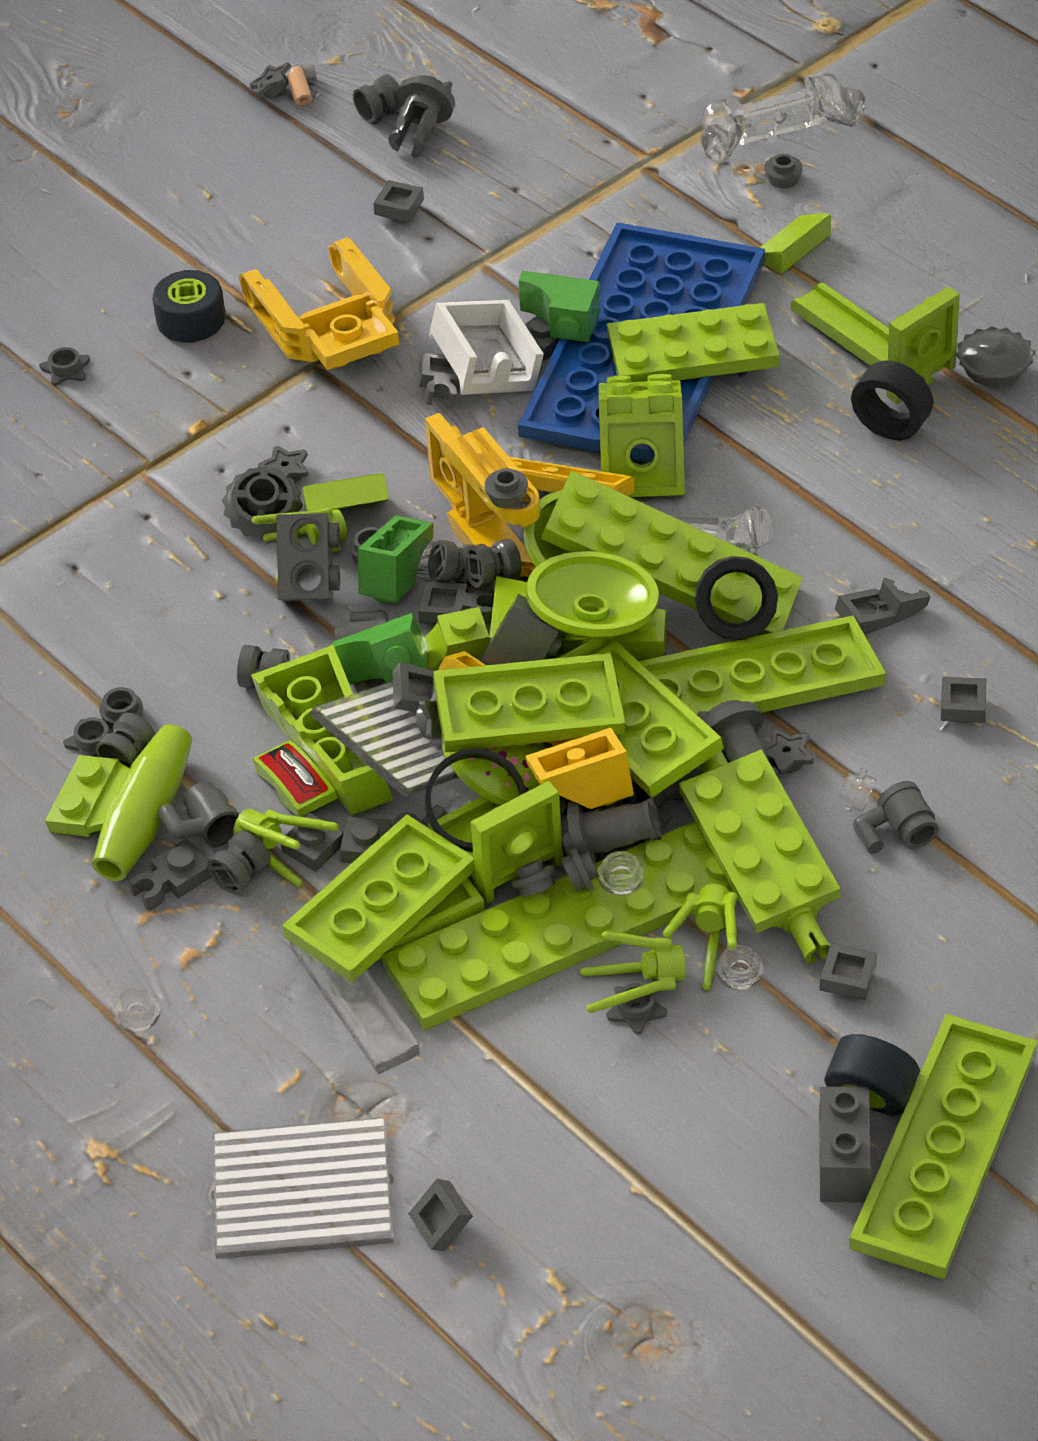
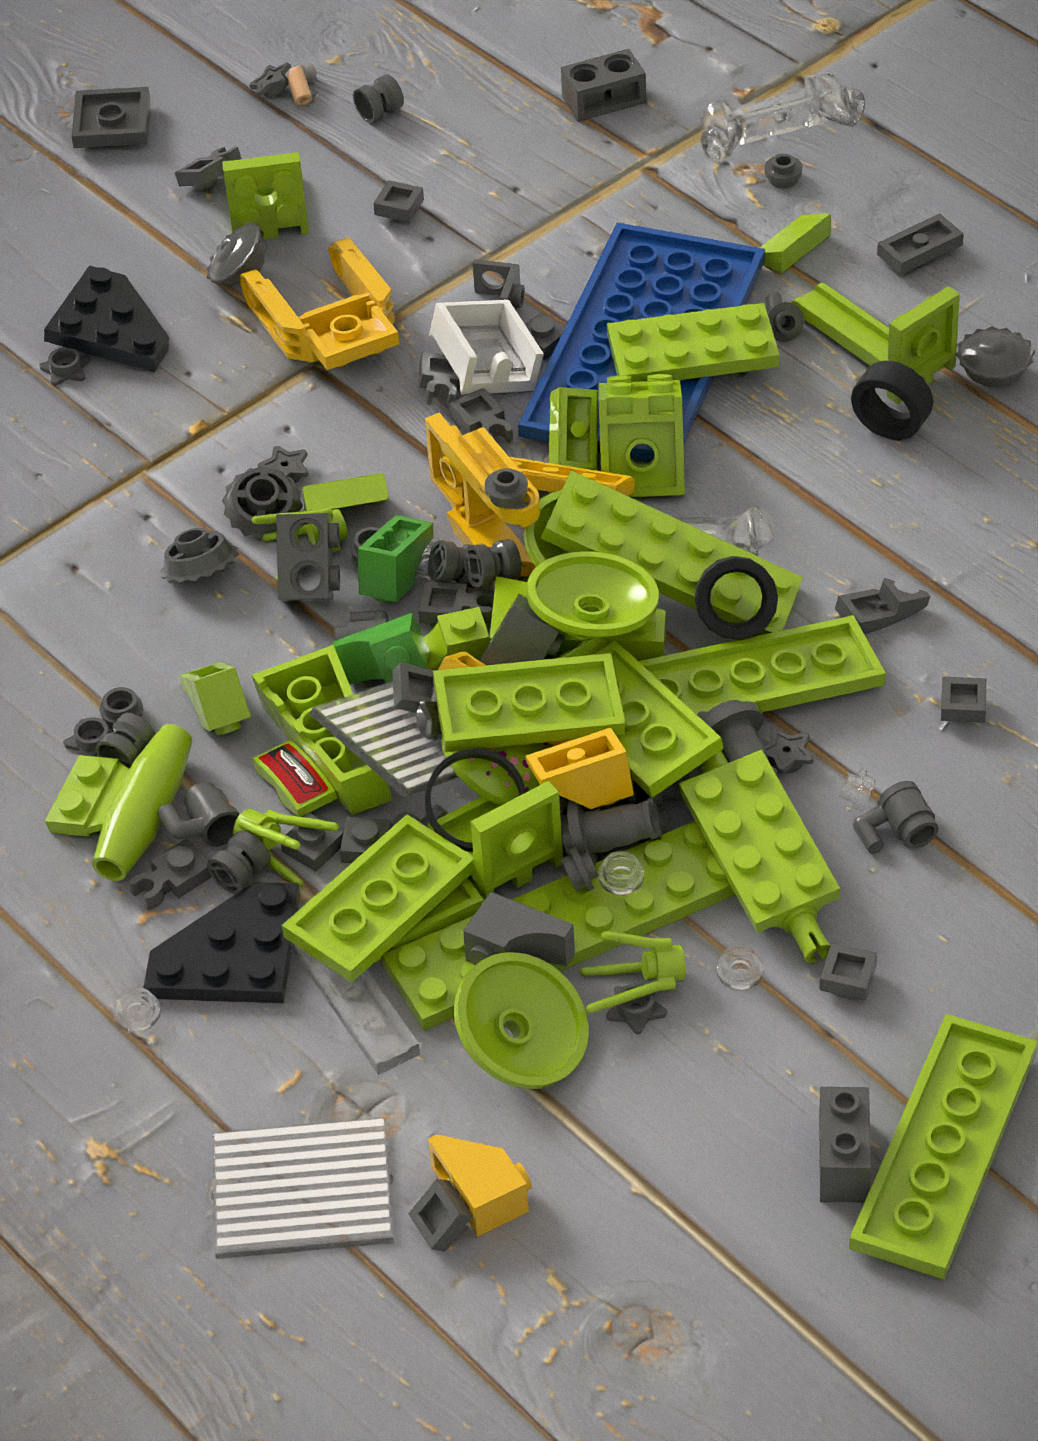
black wheel [152,270,226,342] -> none
dark grey wheel [237,645,290,688] -> none
dark grey piece [388,75,455,157] -> none
dark grey plate [510,859,556,897] -> none
bright green arch [518,270,601,342] -> none
lime plant [663,884,737,991] -> none
black wheel [824,1034,920,1116] -> none
none -> black plate [44,265,169,372]
none -> dark grey plate [72,87,150,148]
none -> black plate [143,882,300,1003]
none -> dark grey piece [160,528,239,584]
none -> dark grey plate [175,147,242,190]
none -> lime arch [179,662,251,735]
none -> dark grey piece [206,222,266,286]
none -> lime bracket [222,152,309,239]
none -> yellow slope [428,1134,532,1237]
none -> dark grey plate [449,388,513,443]
none -> lime dish [454,952,589,1089]
none -> dark grey arch [463,892,575,967]
none -> dark grey bracket [473,259,525,310]
none -> lime slope [549,387,598,471]
none -> dark grey brick [561,49,647,122]
none -> dark grey plate [766,292,804,342]
none -> dark grey plate [877,213,964,275]

